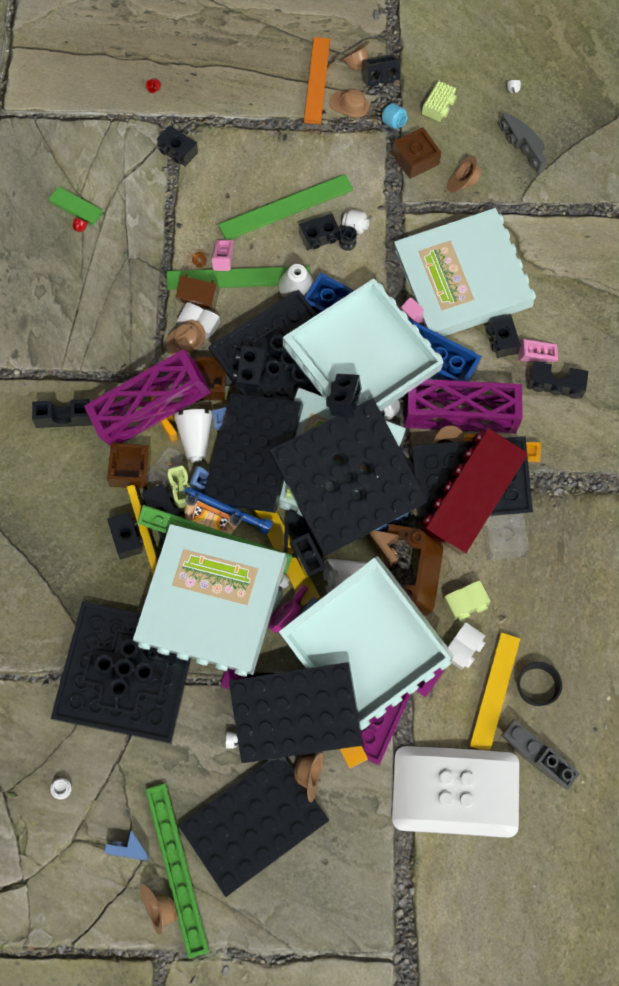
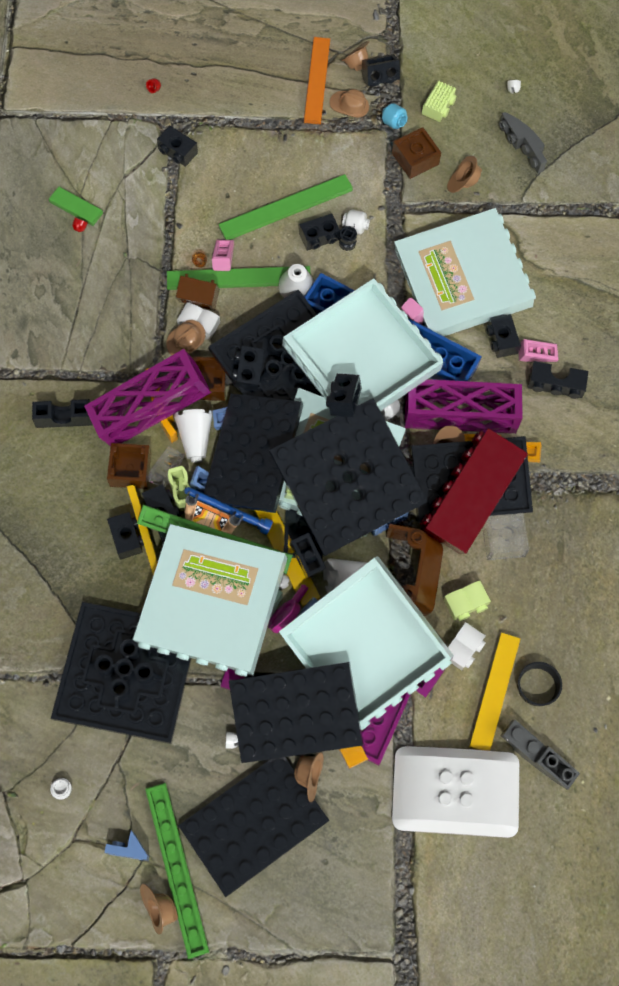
medium nougat slope [368,531,399,568] -> none

